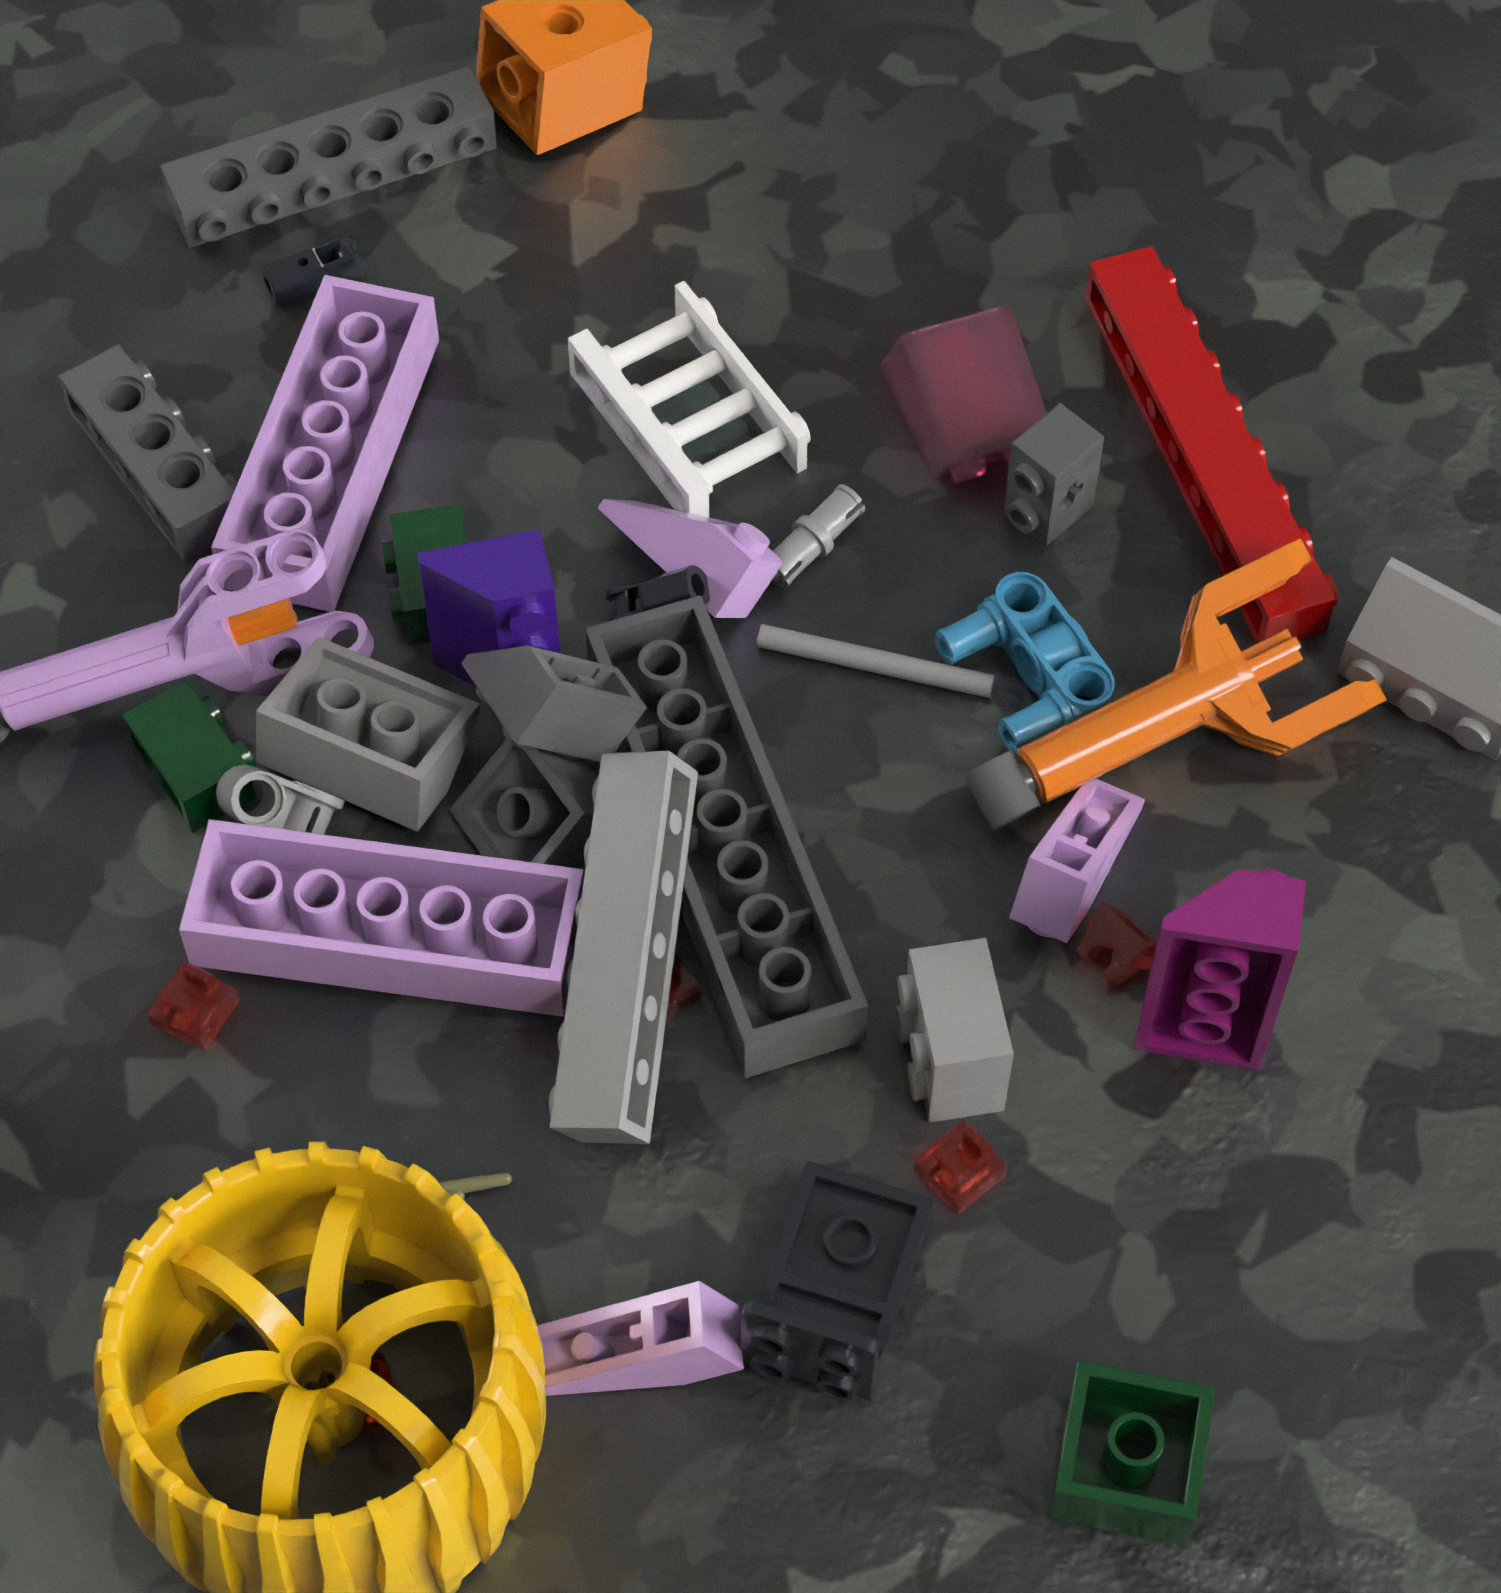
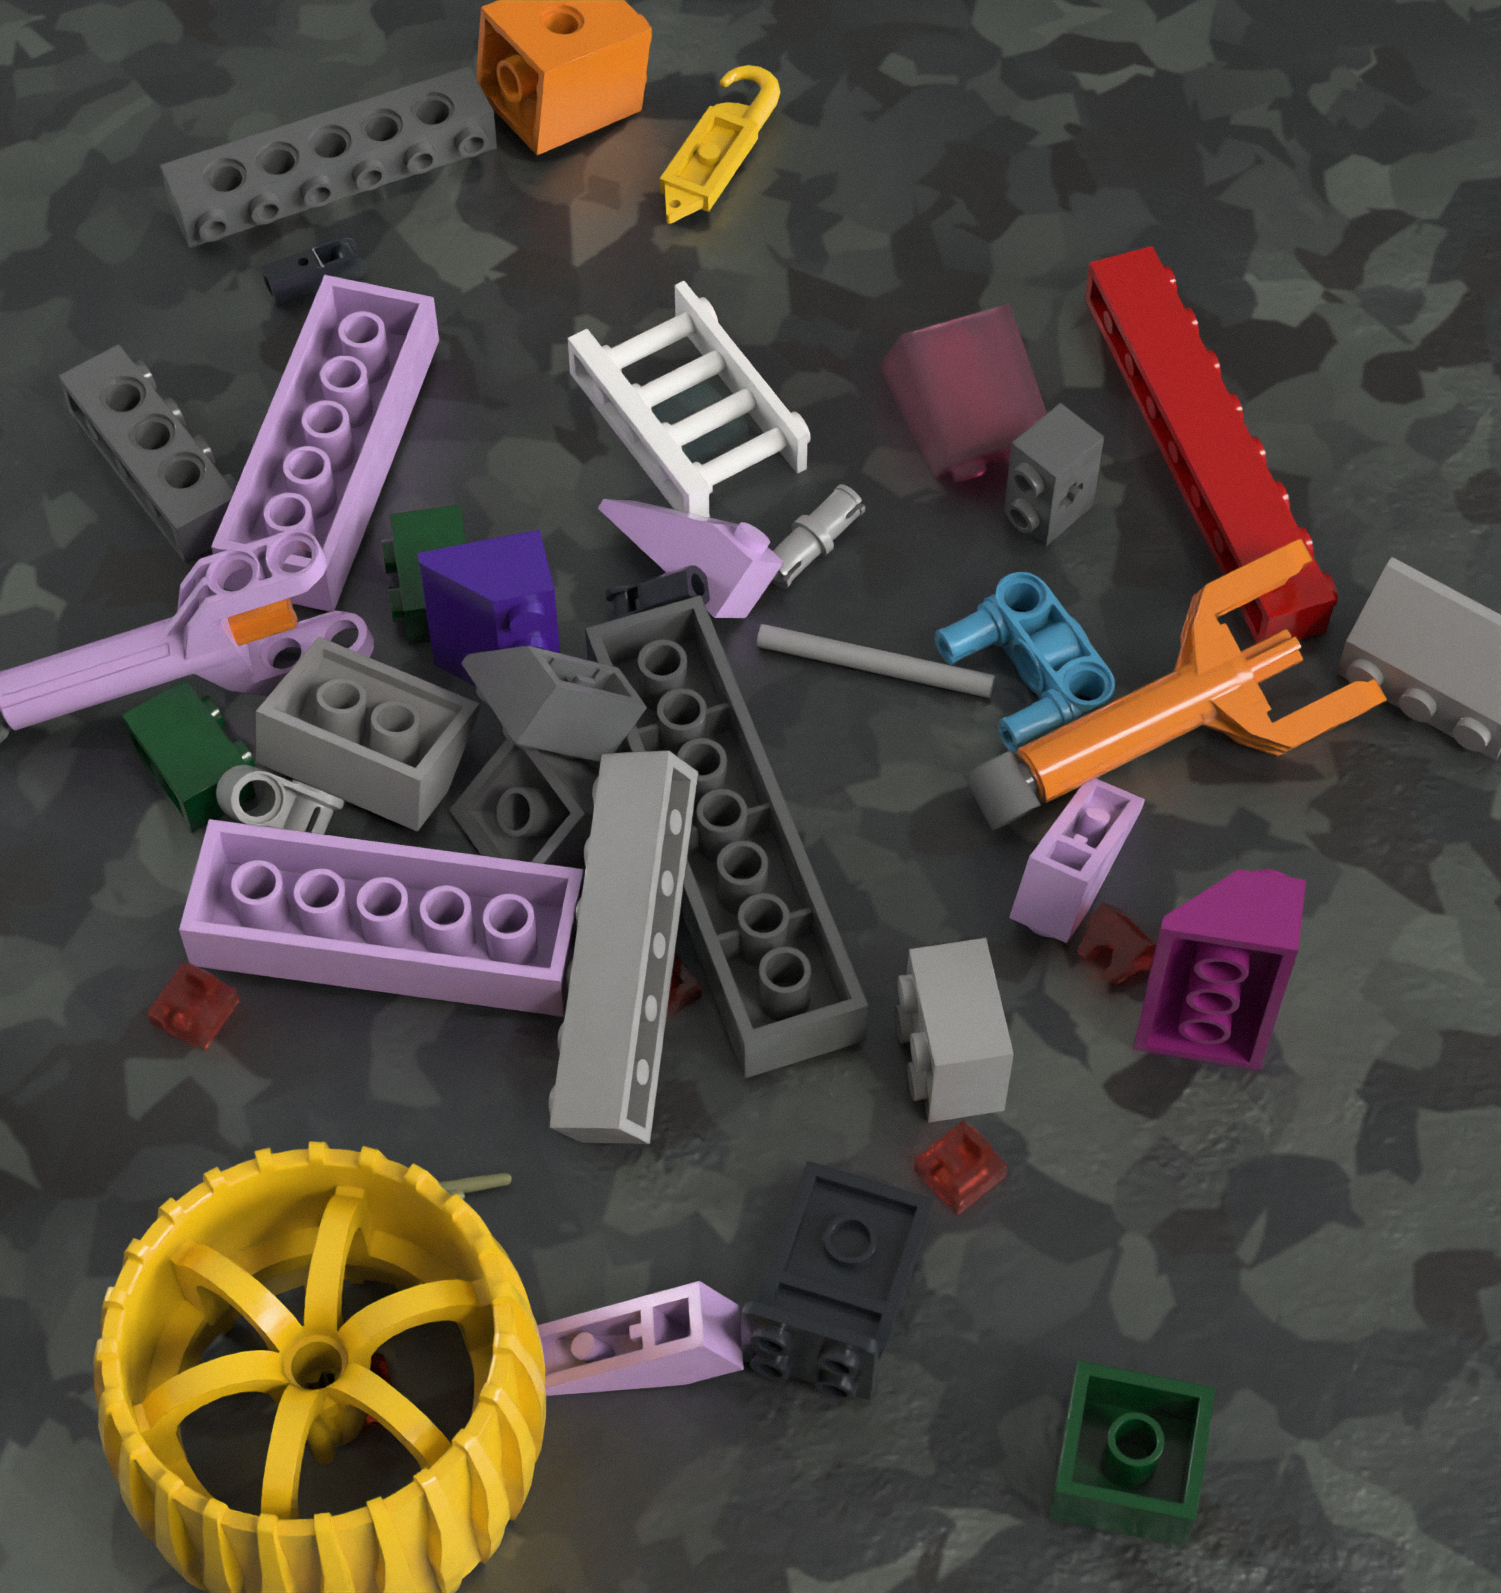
none -> yellow plate [660,65,781,224]

